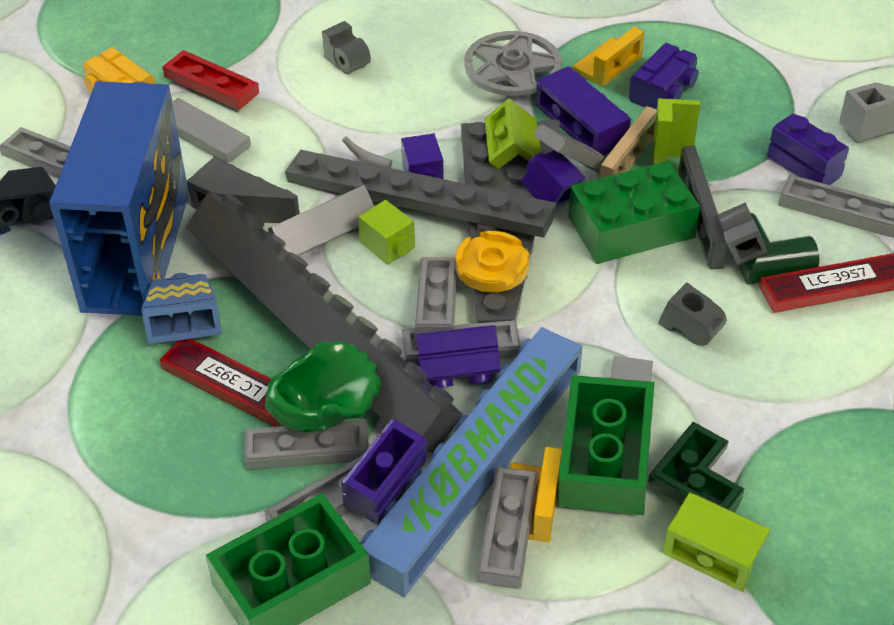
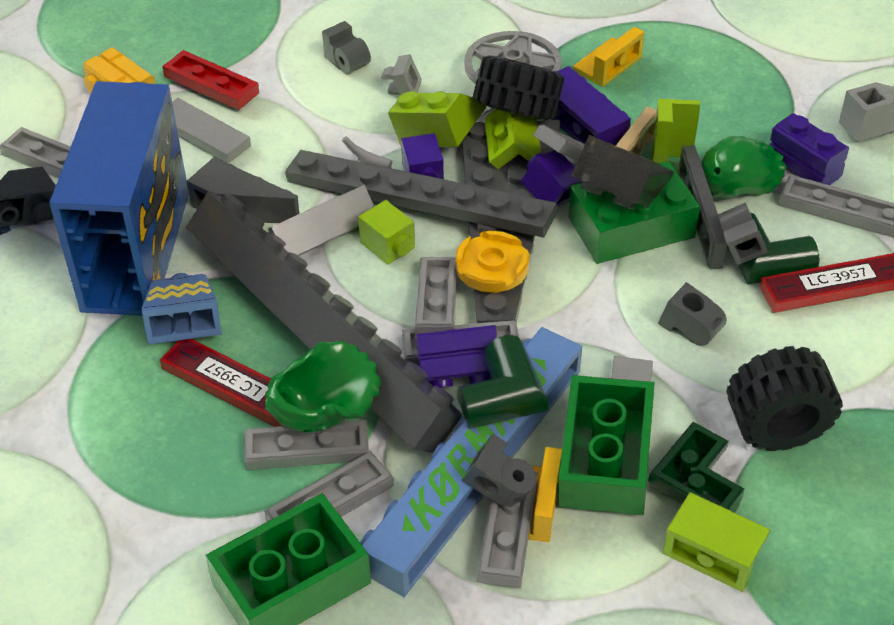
dark purple brick [341,419,427,524] -> none
dark purple brick [629,43,699,110] -> none
none -> light grey tile [381,54,422,95]
none -> lime slope [388,91,486,147]
none -> dark green brick [457,335,548,429]
none -> dark grey leg [461,434,536,506]
none -> black tyre [472,55,565,120]
none -> clear smoke slope [572,135,674,210]
none -> green piece [702,136,787,199]
none -> black tyre [726,346,843,451]

